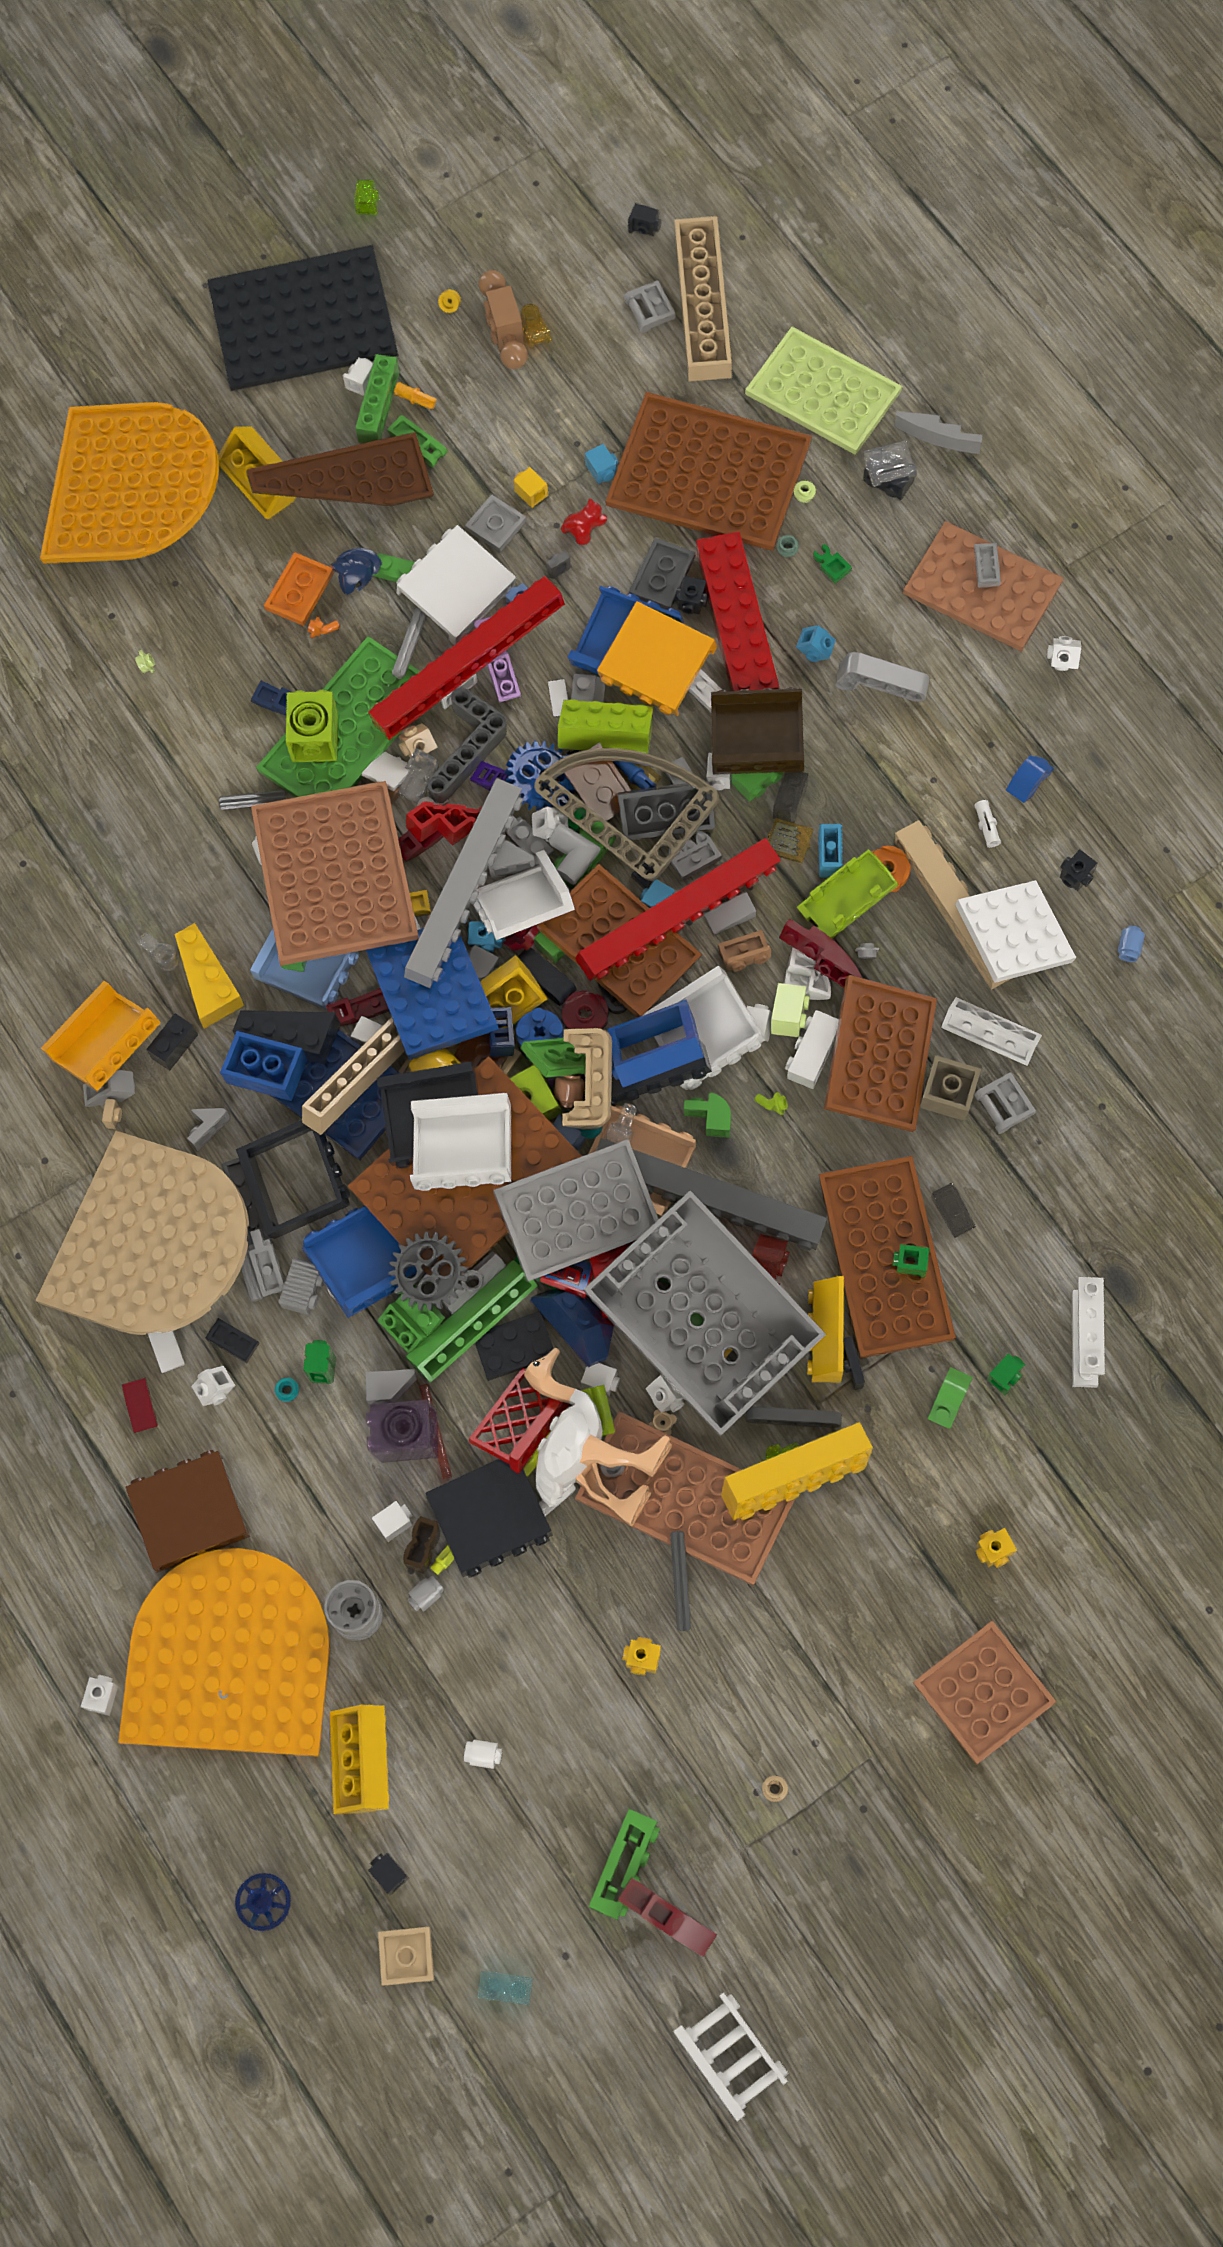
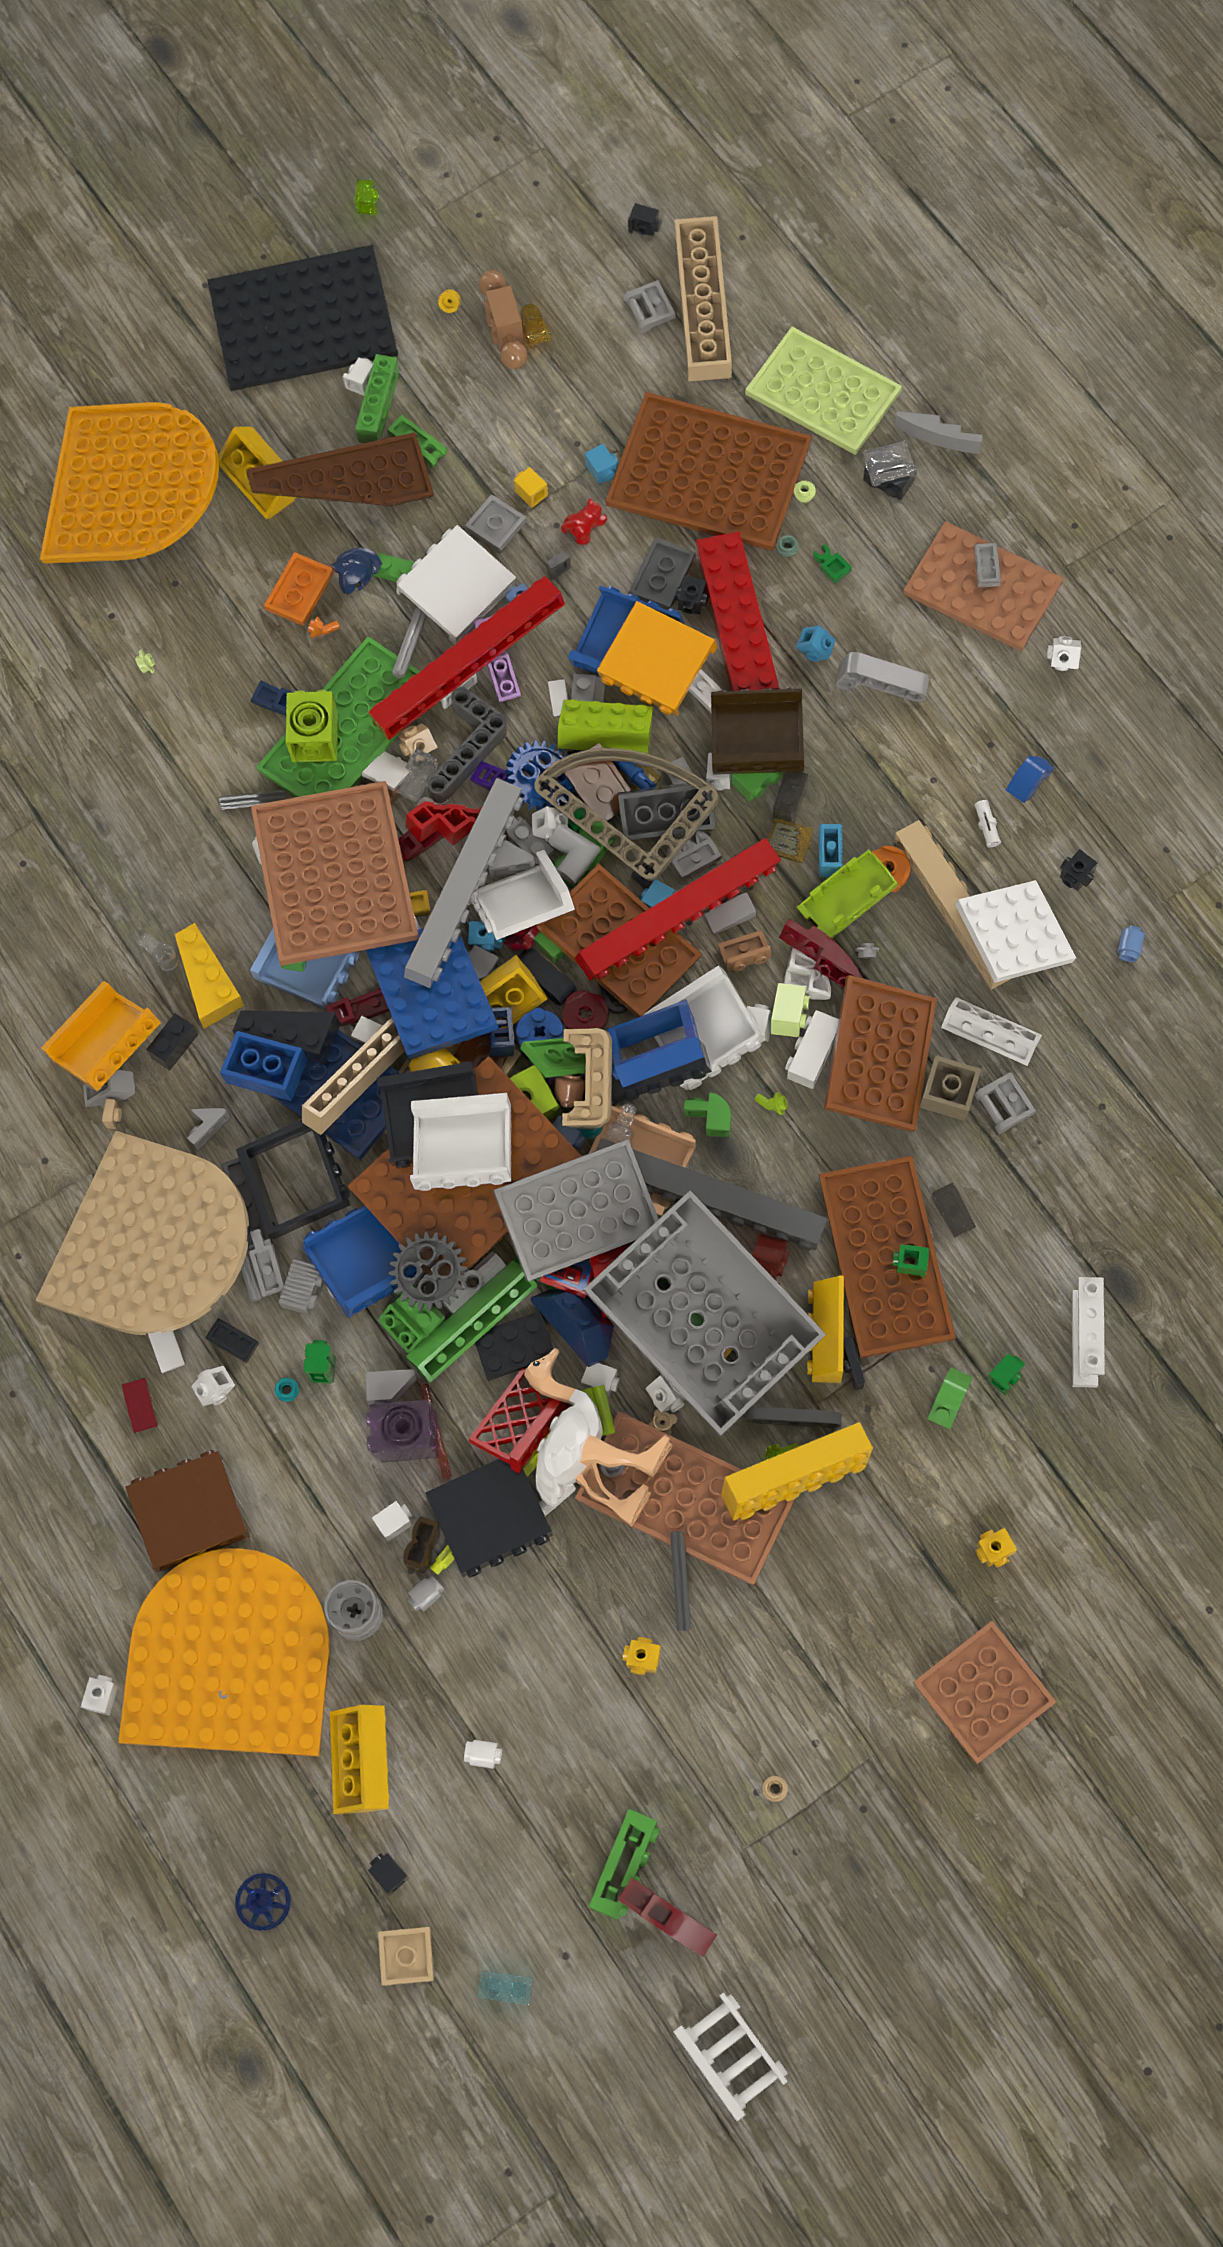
light orange axle [394,382,437,409] -> none

